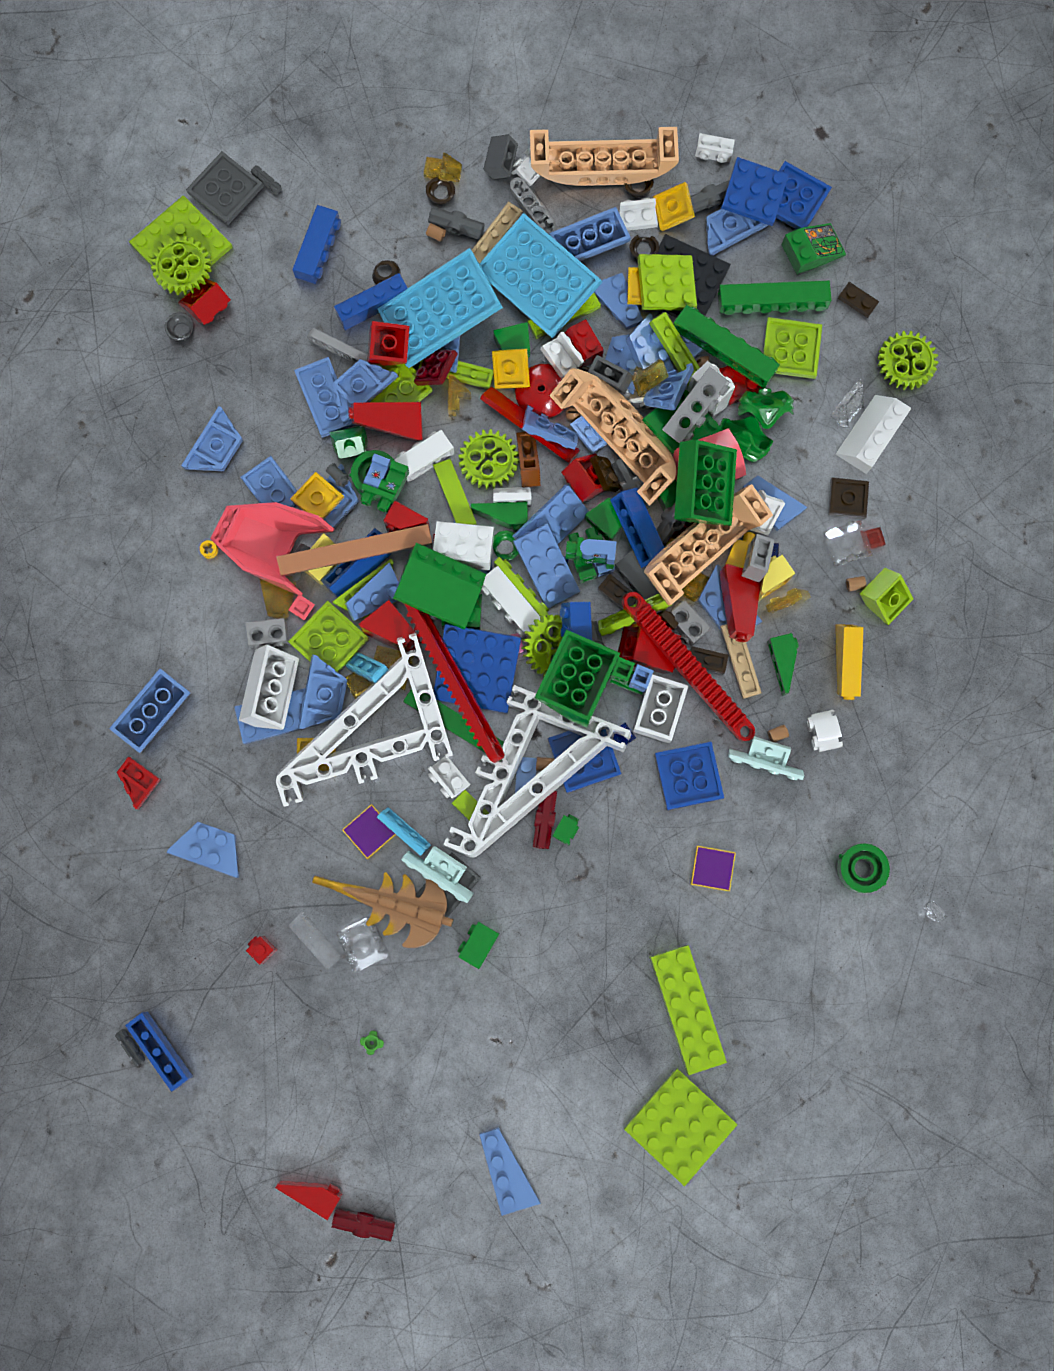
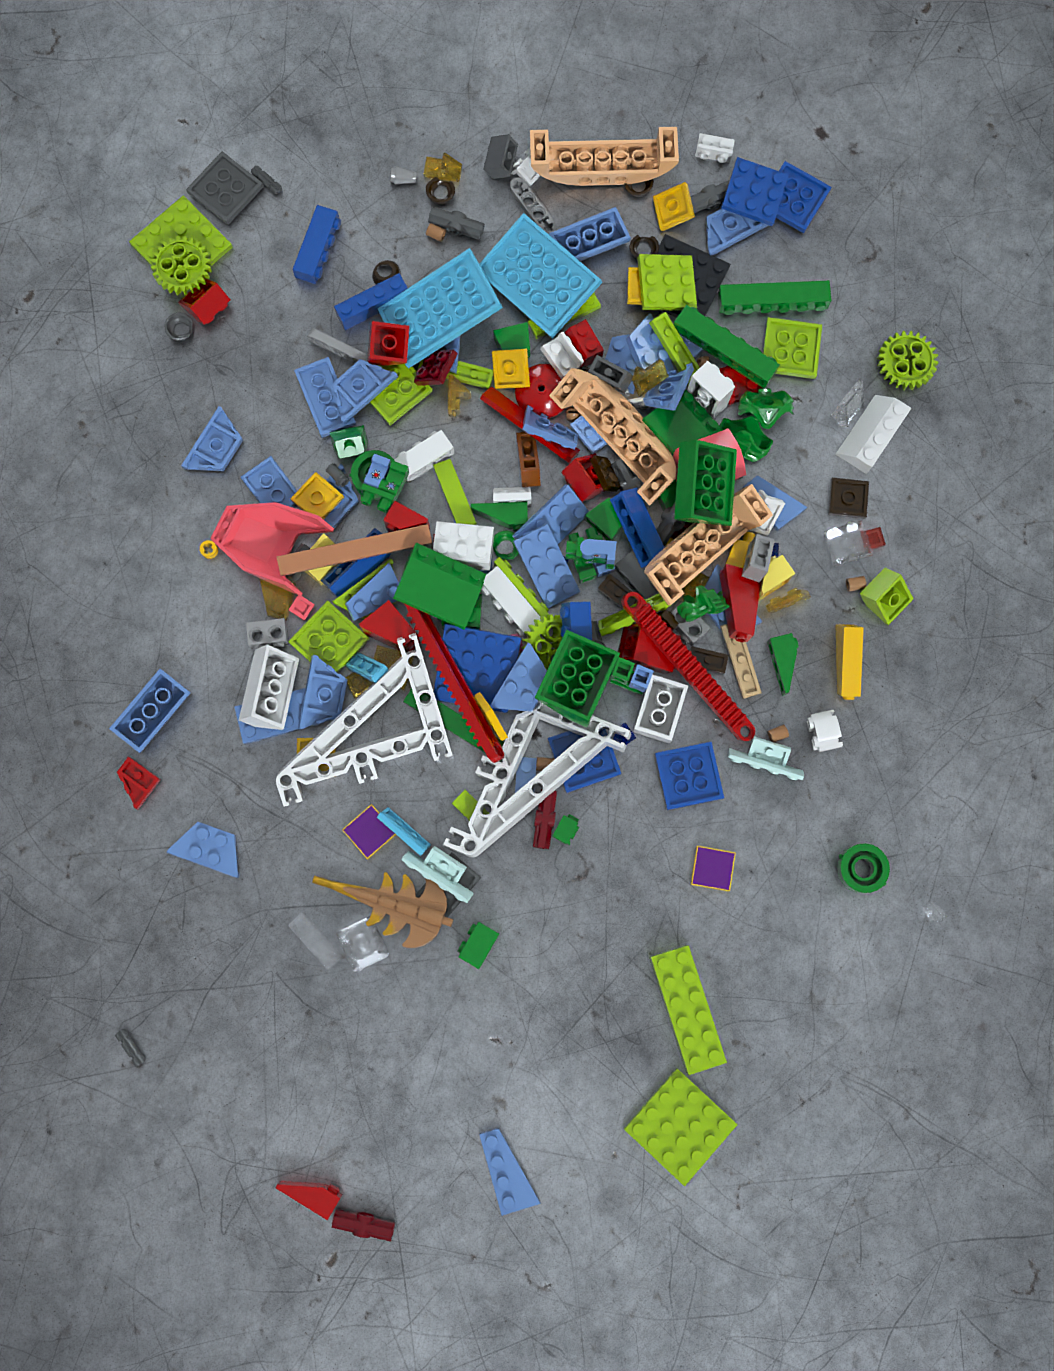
blue brick [125,1011,194,1092] -> none
red brick [246,936,278,965] -> none
red slope [348,402,422,441] -> none
bright green plate [360,1030,384,1055] -> none
white bracket [428,756,471,800] -> none
lime gear [458,429,519,490] -> none
tan tile [472,201,523,264] -> none
medium blue wing [594,273,643,330] -> none
white bracket [618,198,658,231] -> none
light grey brick [662,367,730,443] -> none
green slope [781,223,846,276] -> none
dark brown plate [837,282,879,318] -> none
none -> light grey cone [390,166,416,185]
none -> yellow tile [474,692,508,741]
none -> medium blue wing [490,643,547,712]
none -> green piece [677,585,730,622]

